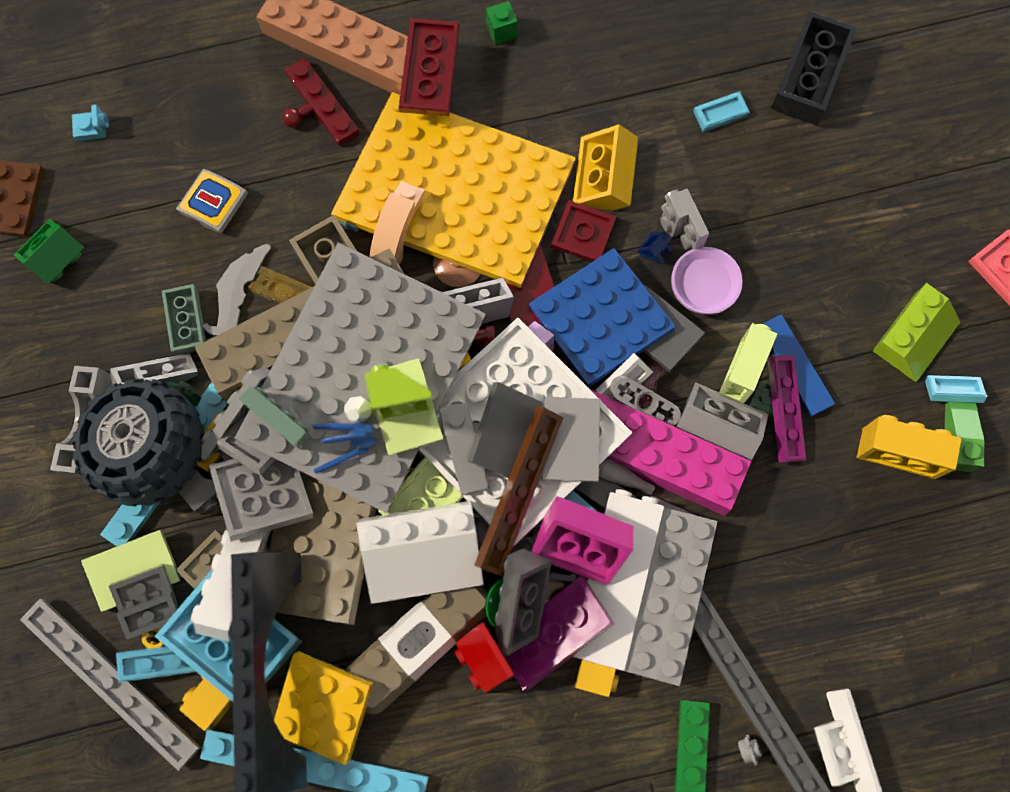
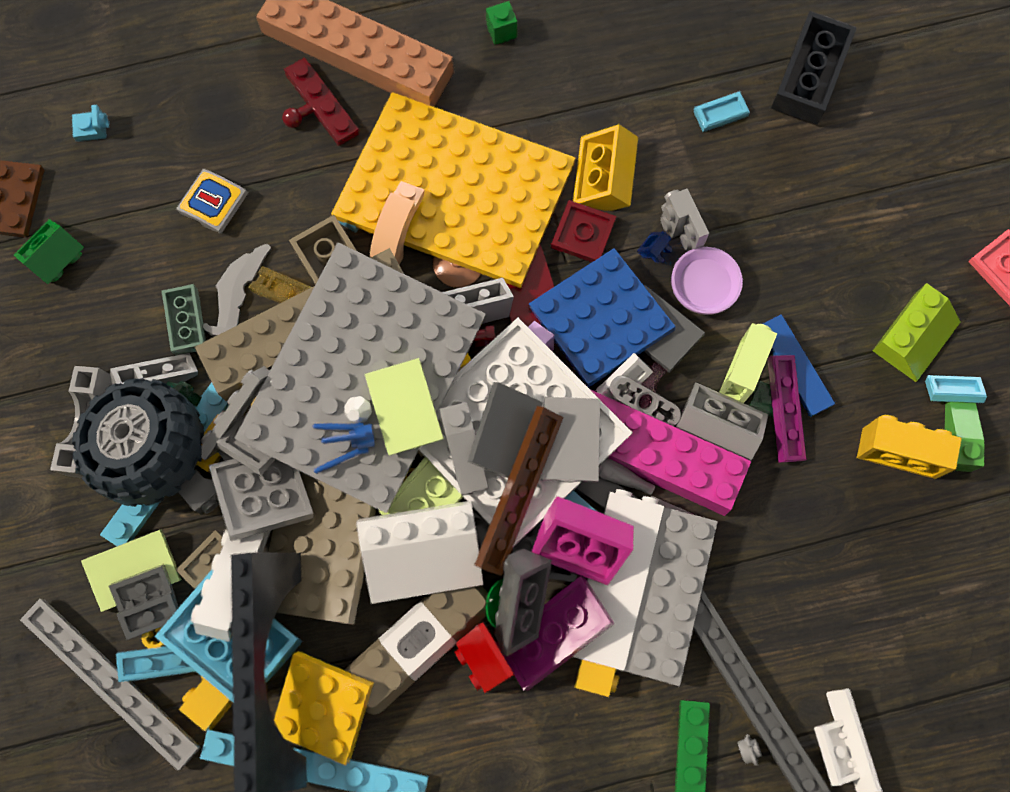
sand green piece [239,386,310,449] -> none
lime slope [365,364,434,420] -> none
dark red tile [398,18,460,117] -> none

